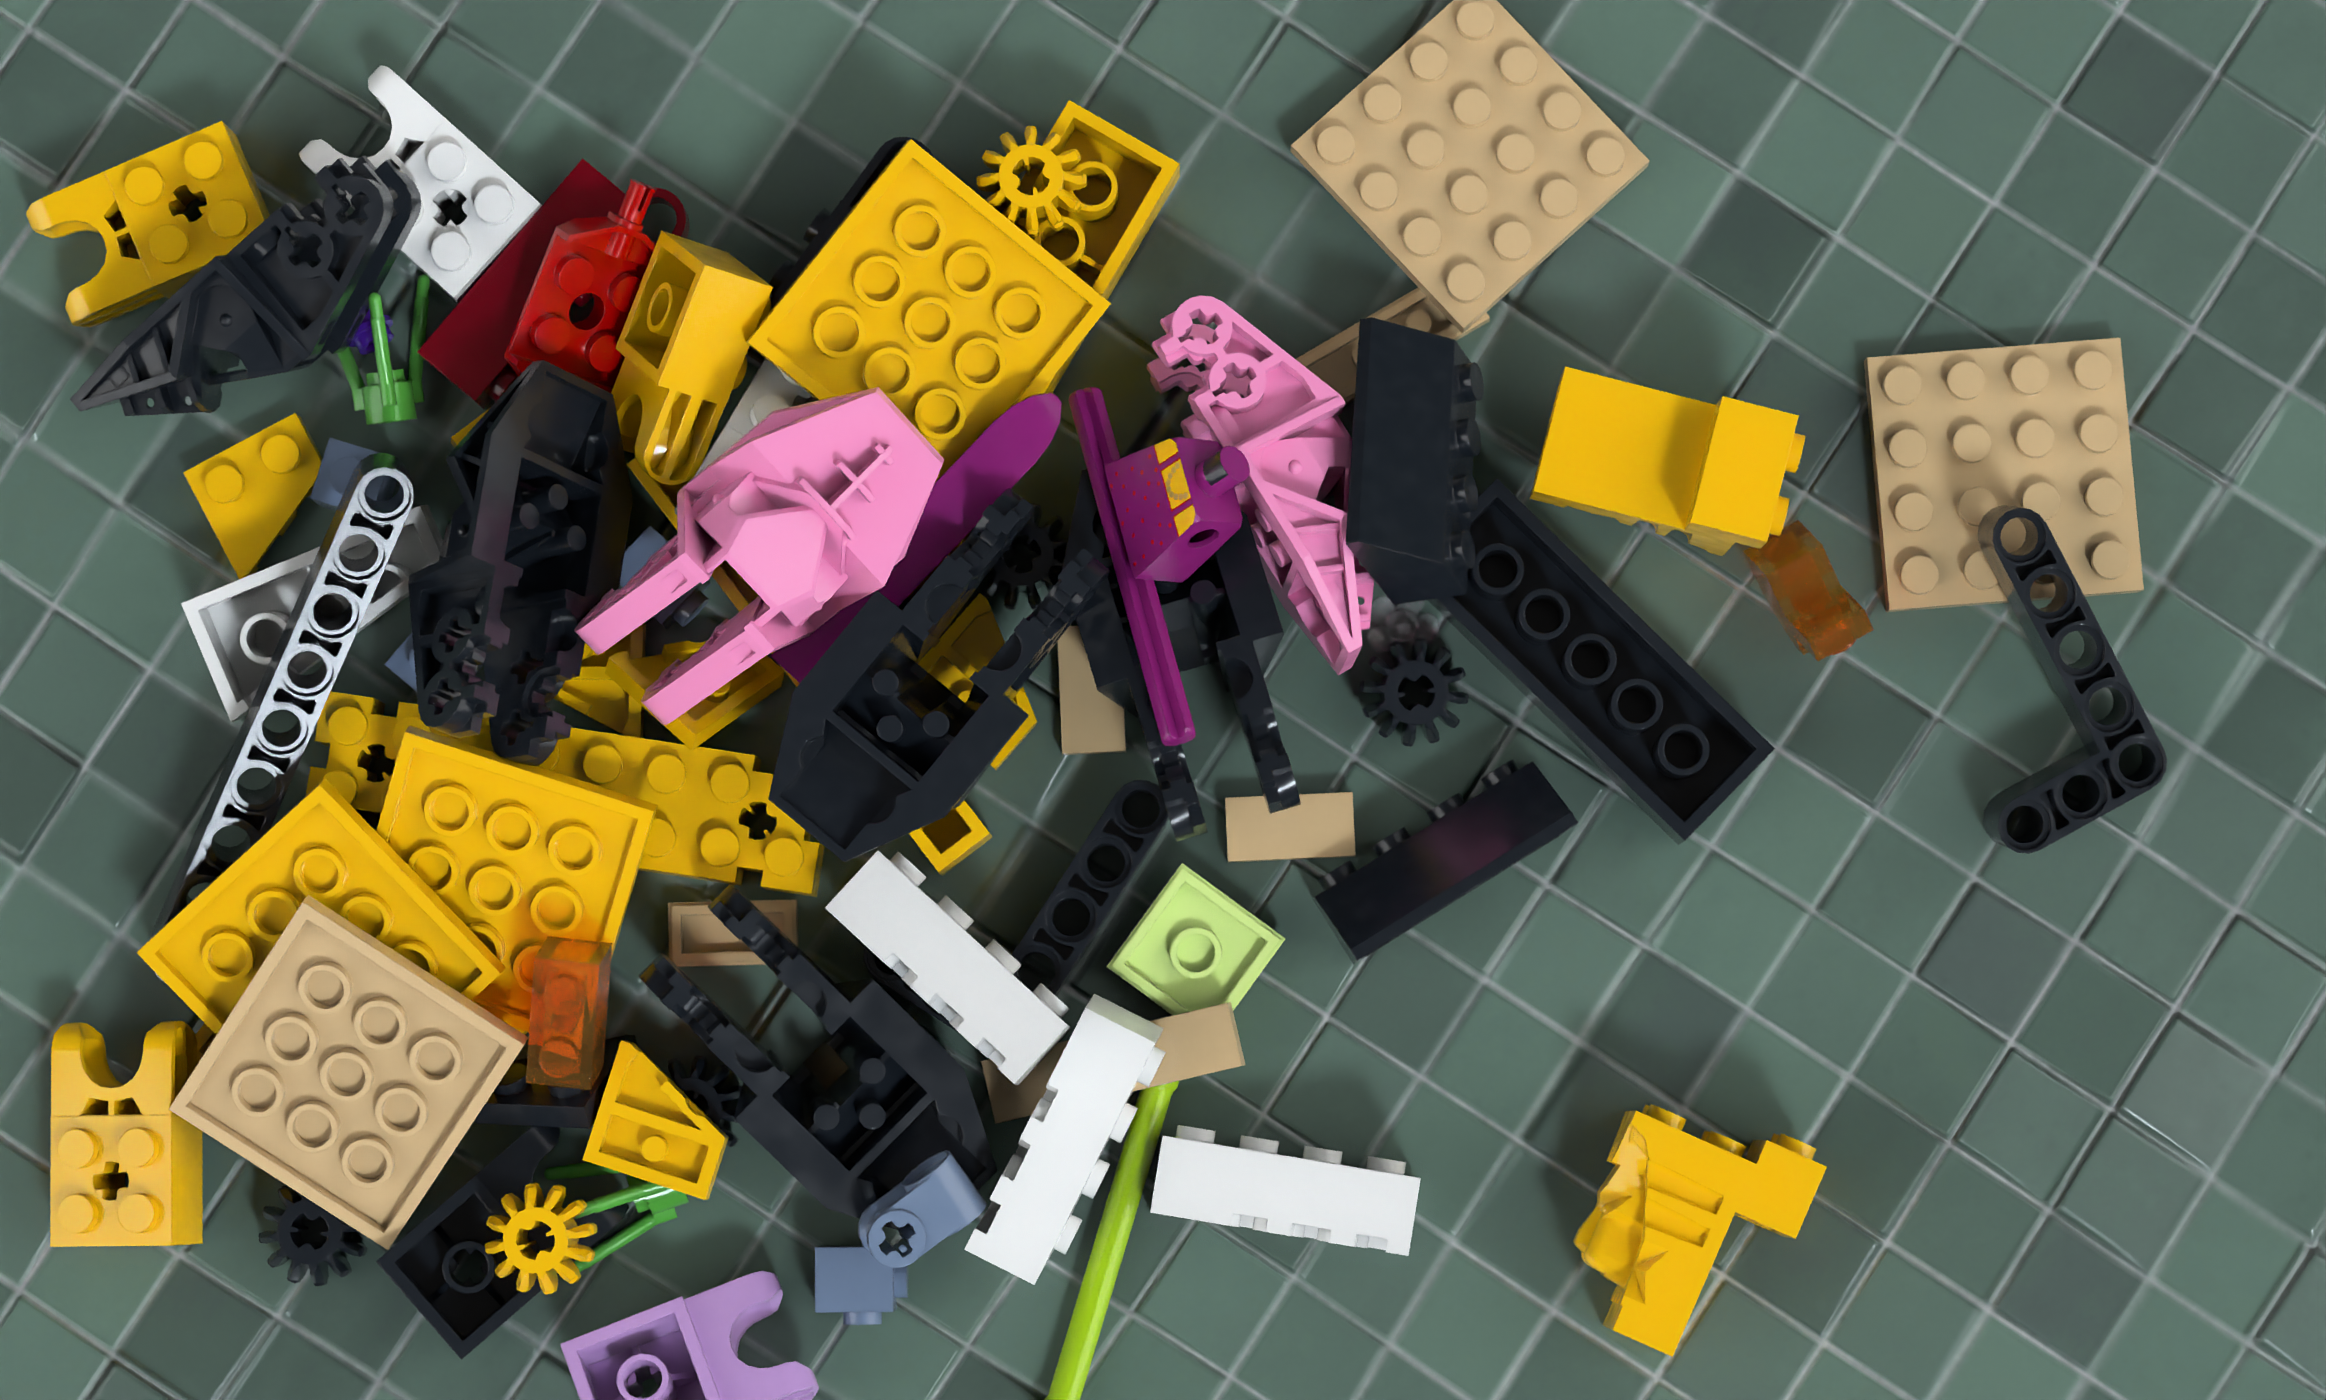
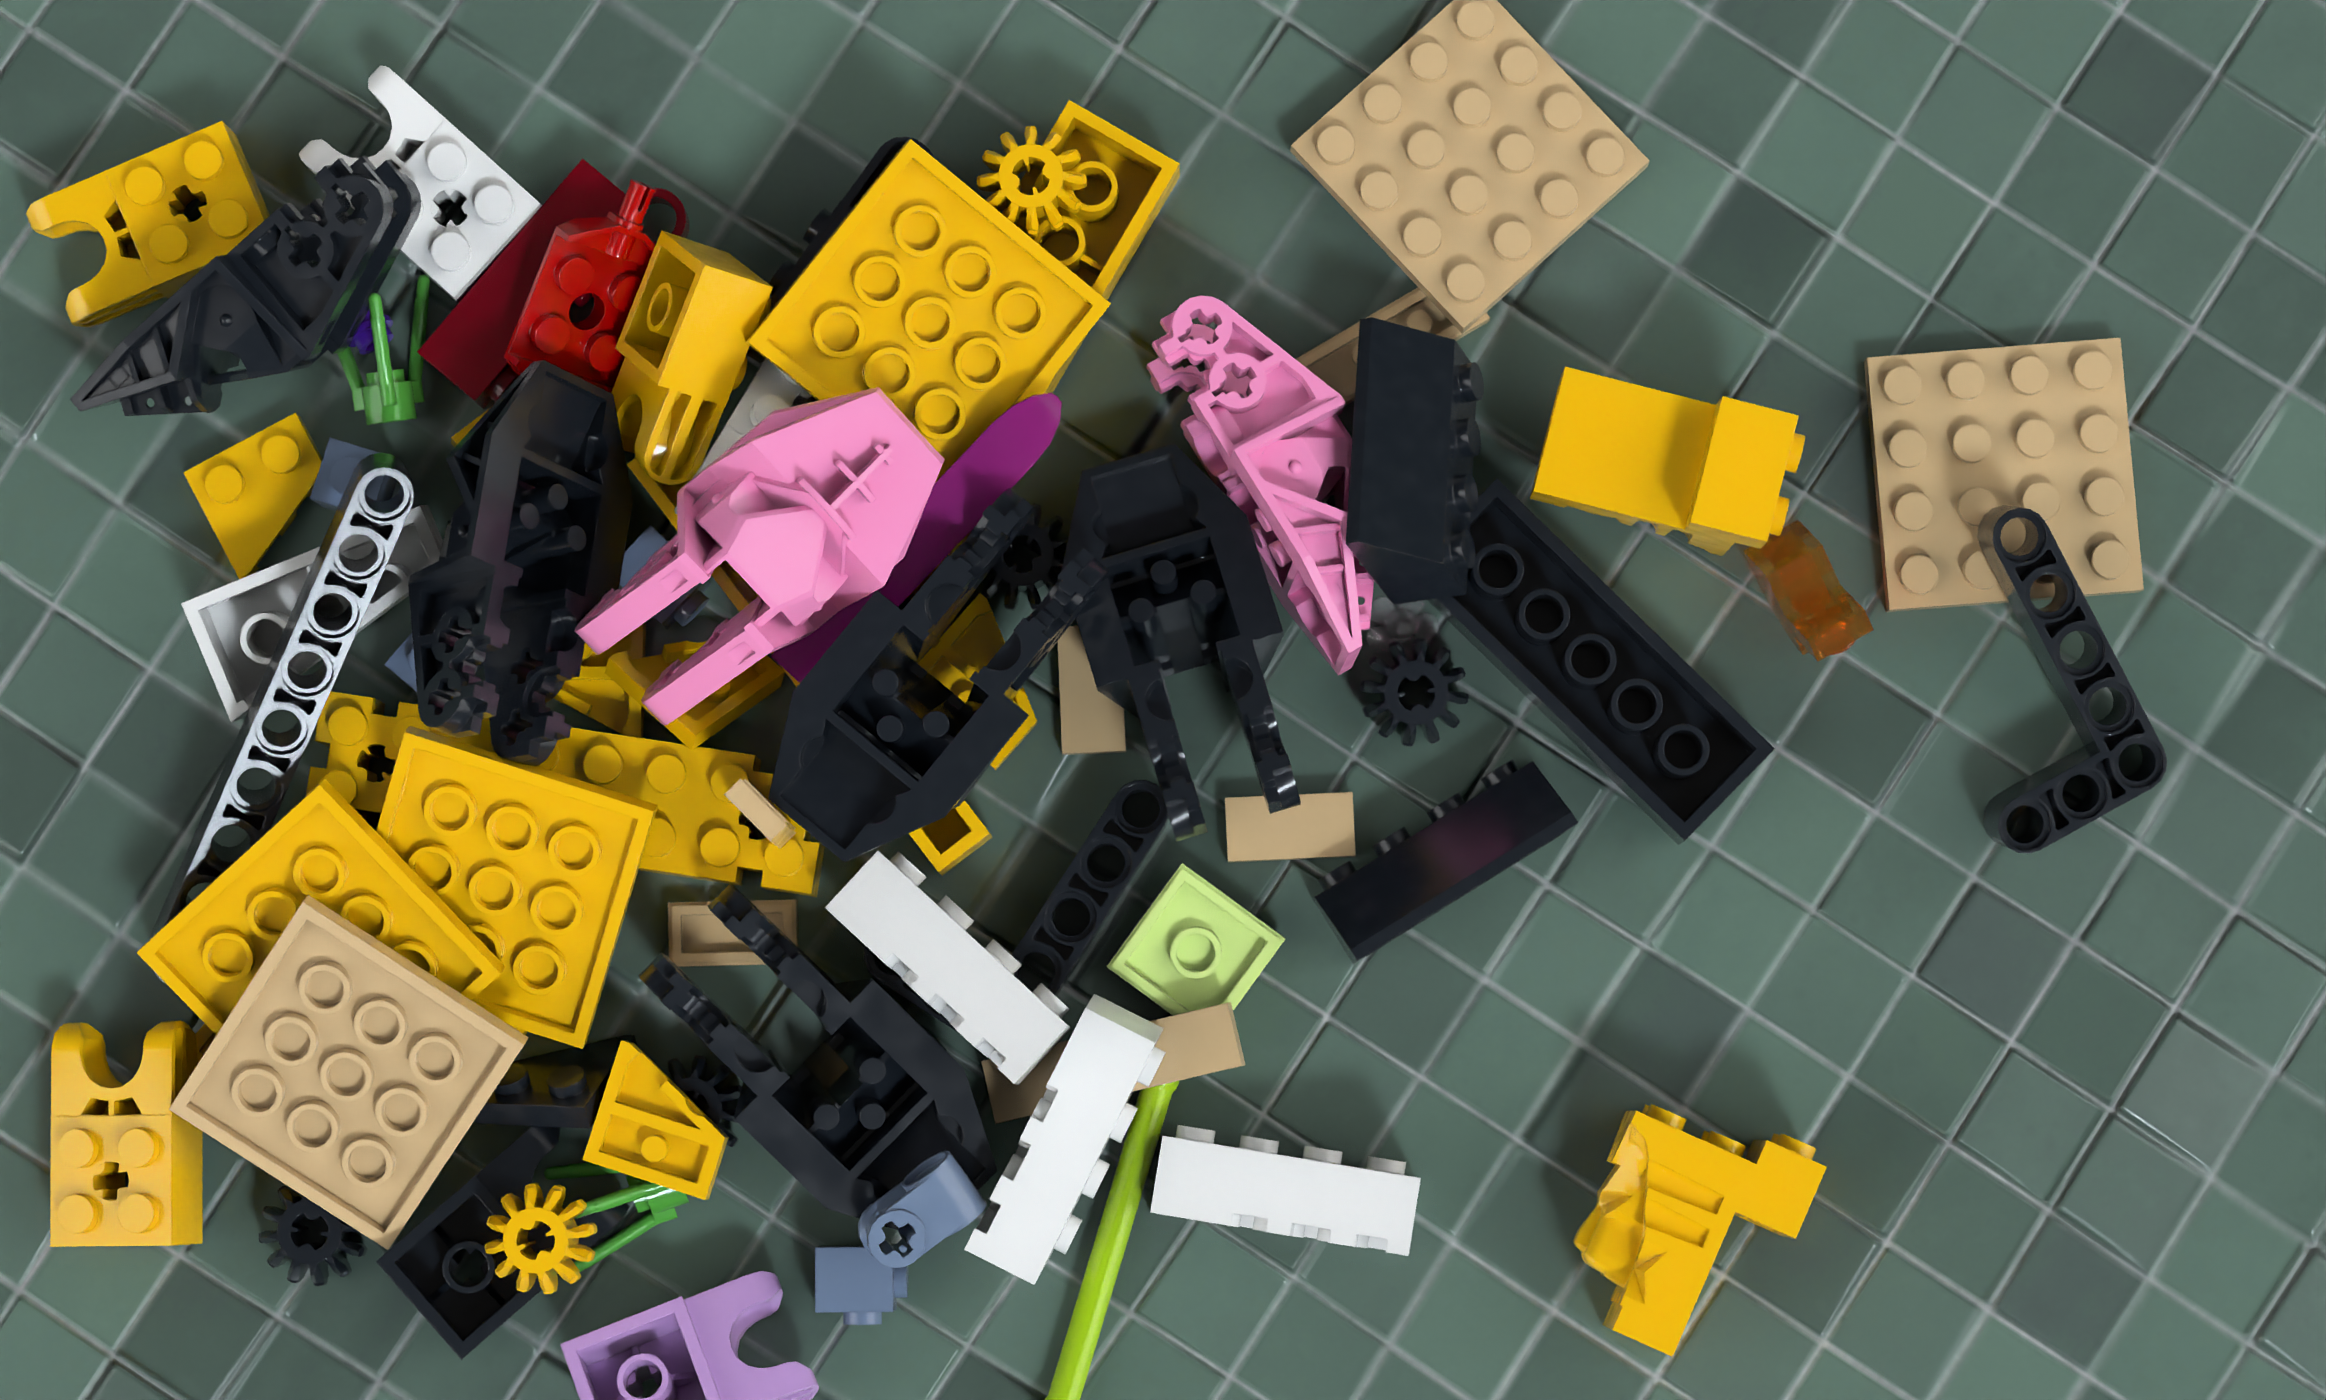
clear orange brick [526,936,612,1090] -> none
magenta axle [1068,387,1196,746] -> none
magenta torso [1104,437,1250,583] -> none
none -> tan tile [724,778,796,849]

